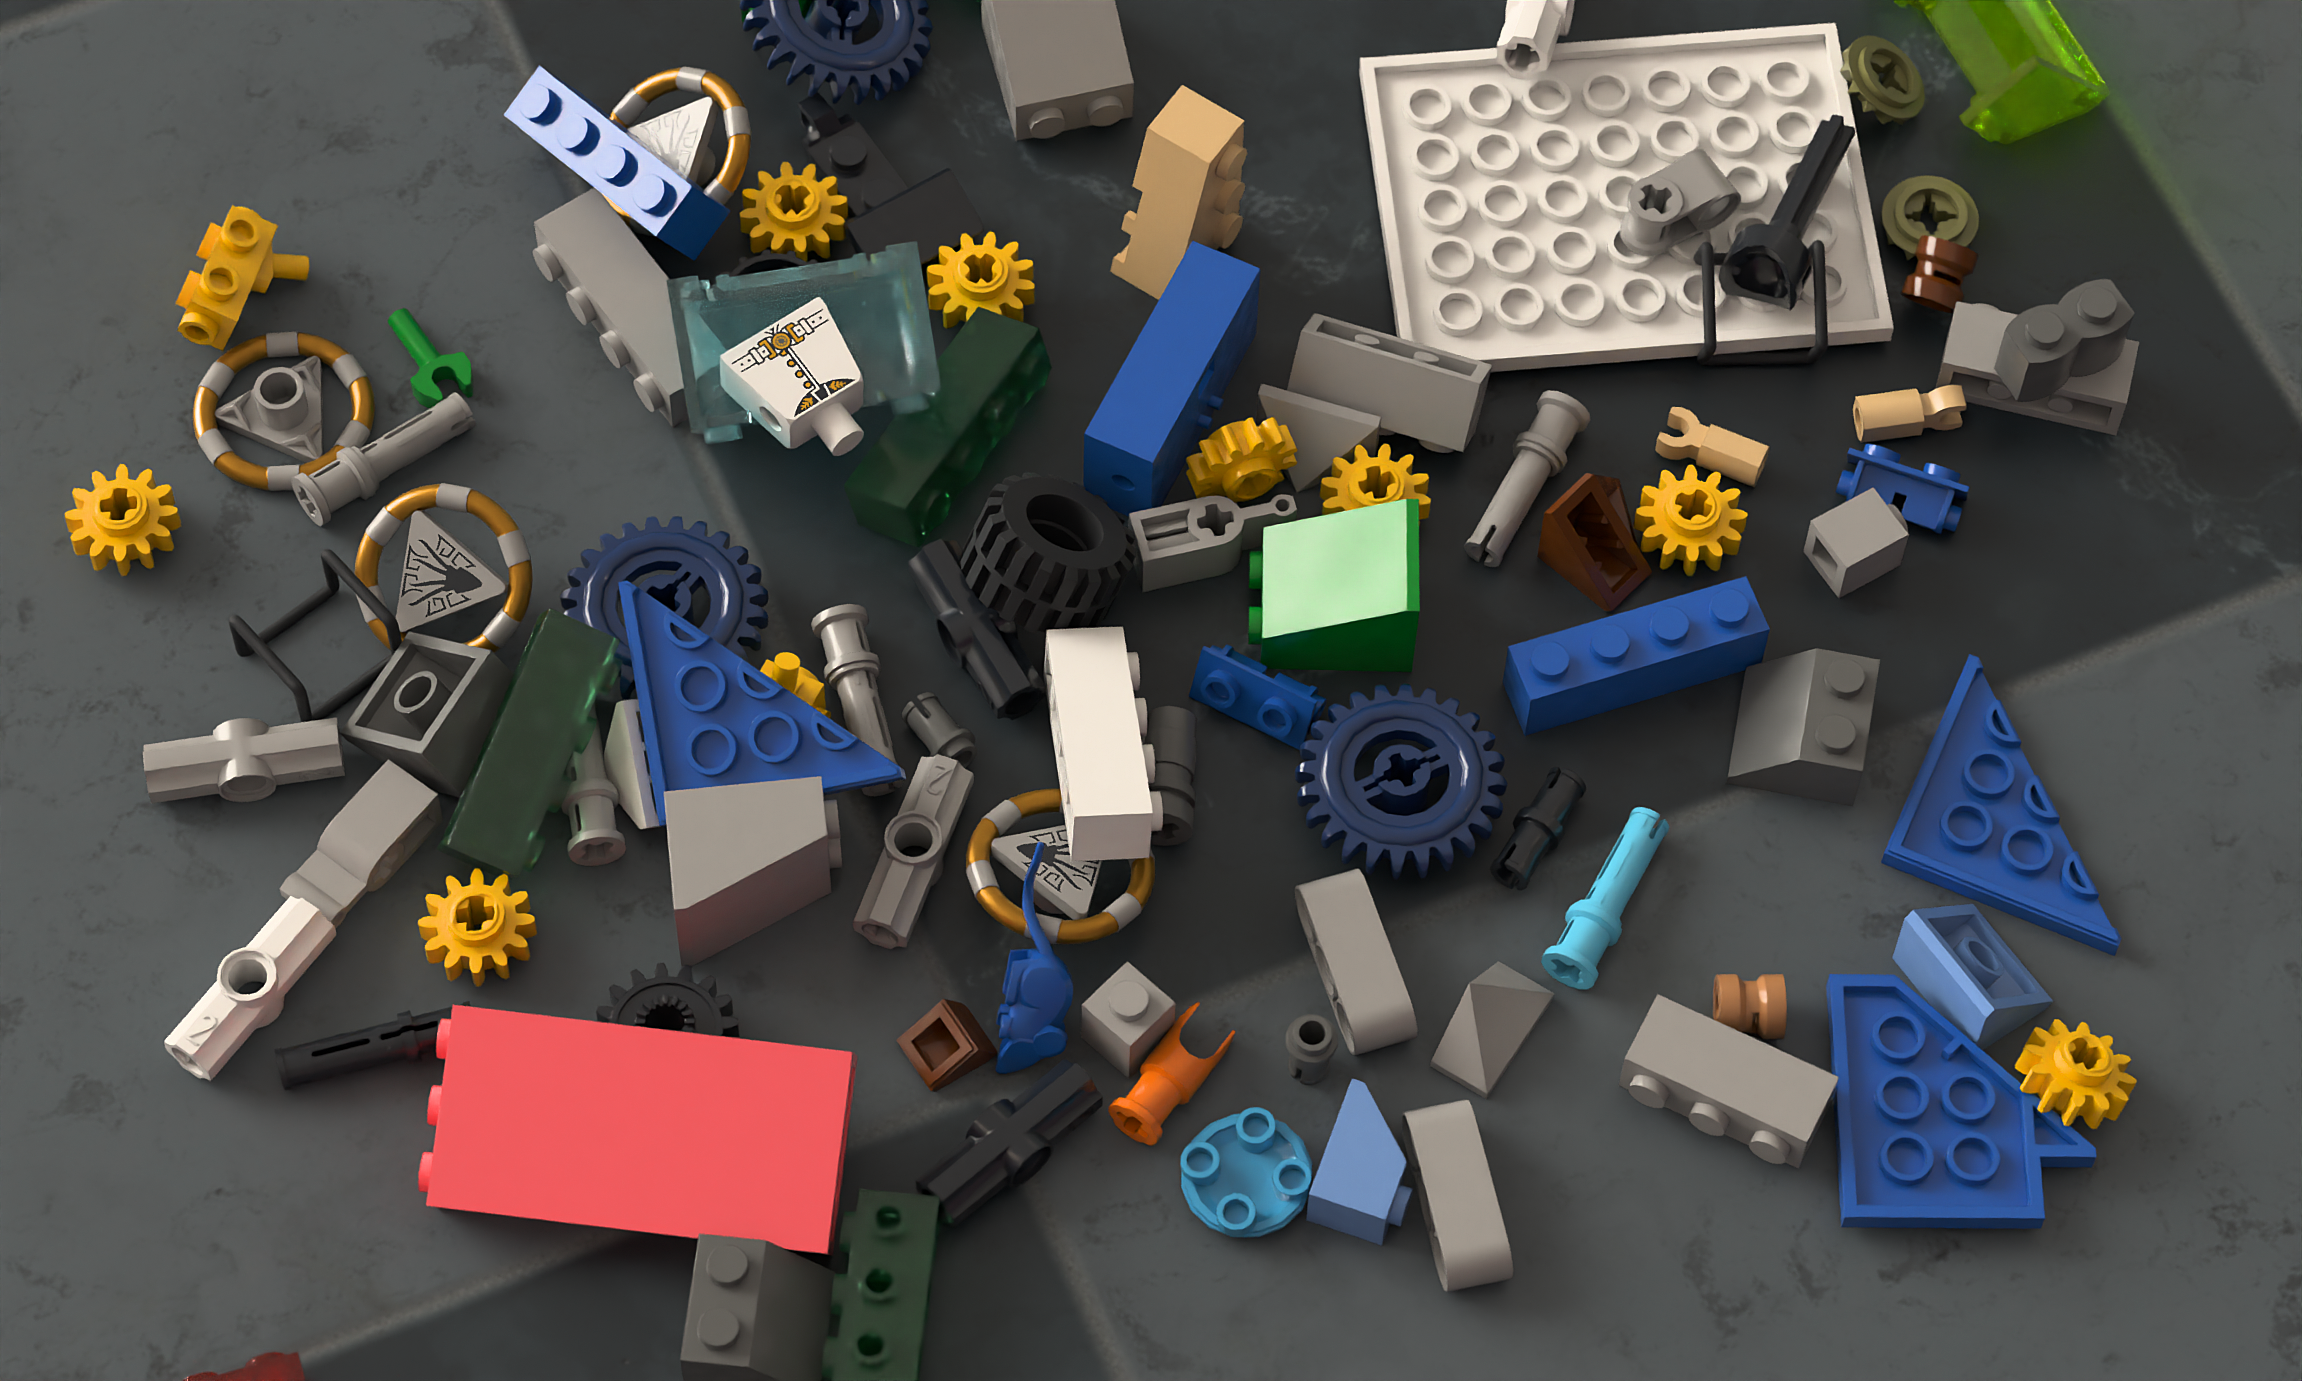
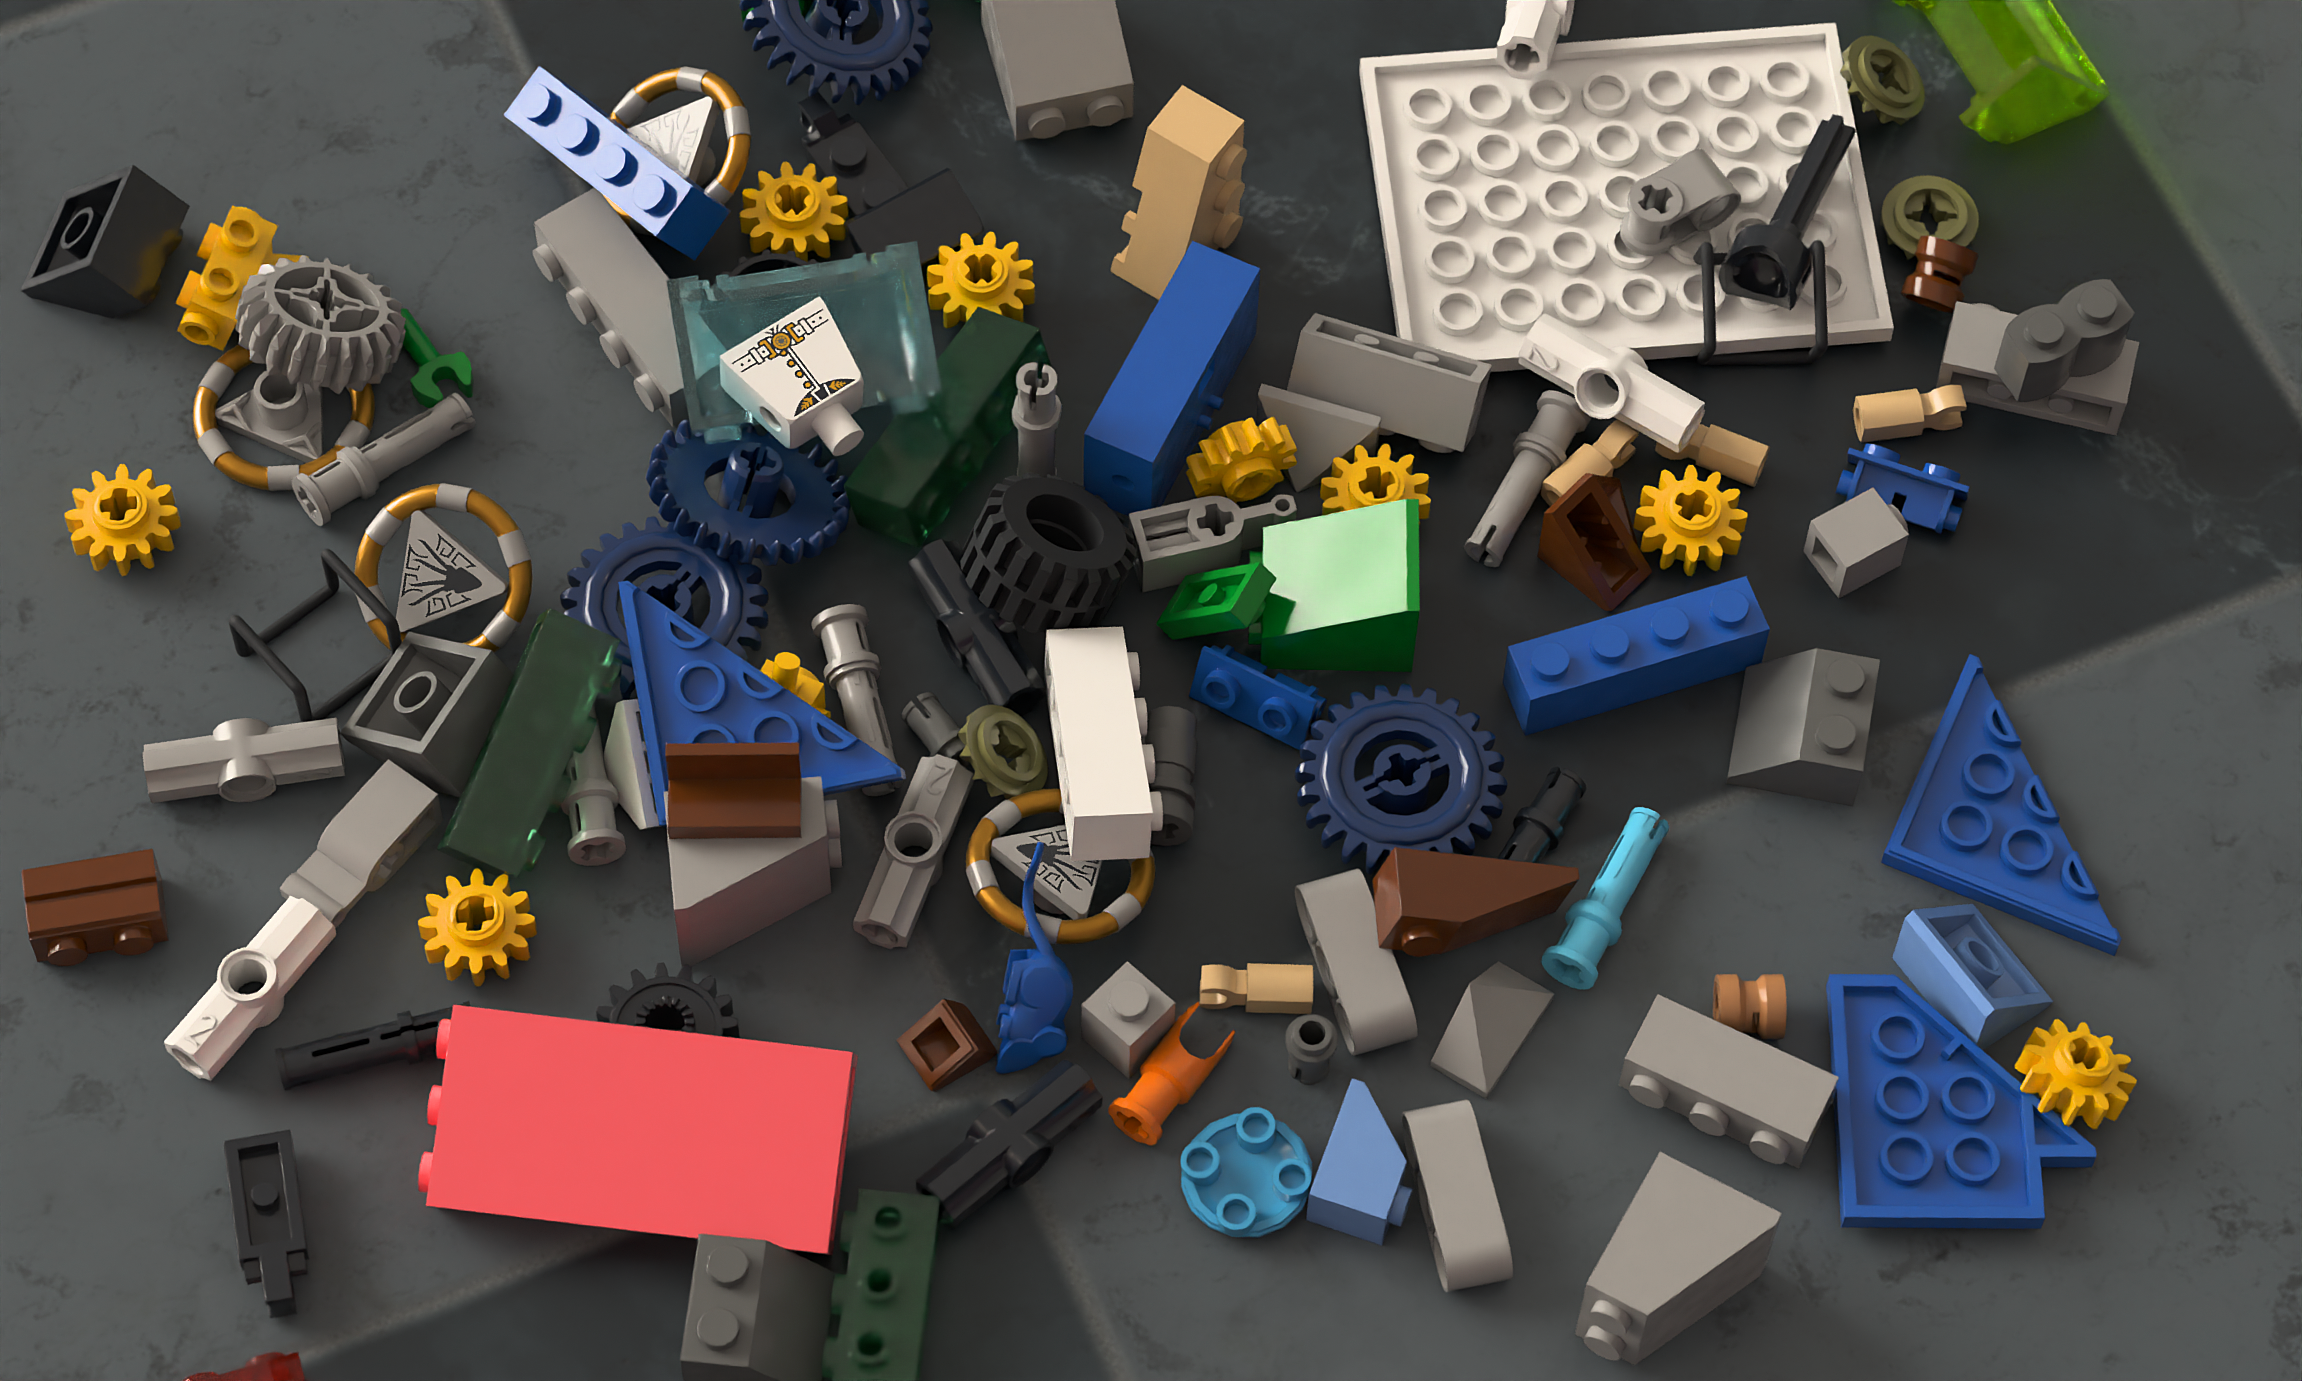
none -> black slope [21,165,190,319]
none -> reddish brown brick [21,849,169,966]
none -> black hinge [223,1129,309,1318]
none -> light grey gear [235,255,406,394]
none -> dark blue gear [646,411,852,566]
none -> reddish brown panel [665,743,802,839]
none -> olive gear [957,705,1048,800]
none -> light grey pin [1012,362,1062,478]
none -> green plate [1156,562,1277,640]
none -> tan bar [1199,963,1313,1014]
none -> reddish brown slope [1372,847,1579,956]
none -> white piece [1518,313,1705,453]
none -> tan bar [1541,419,1639,507]
none -> light grey slope [1575,1152,1782,1365]

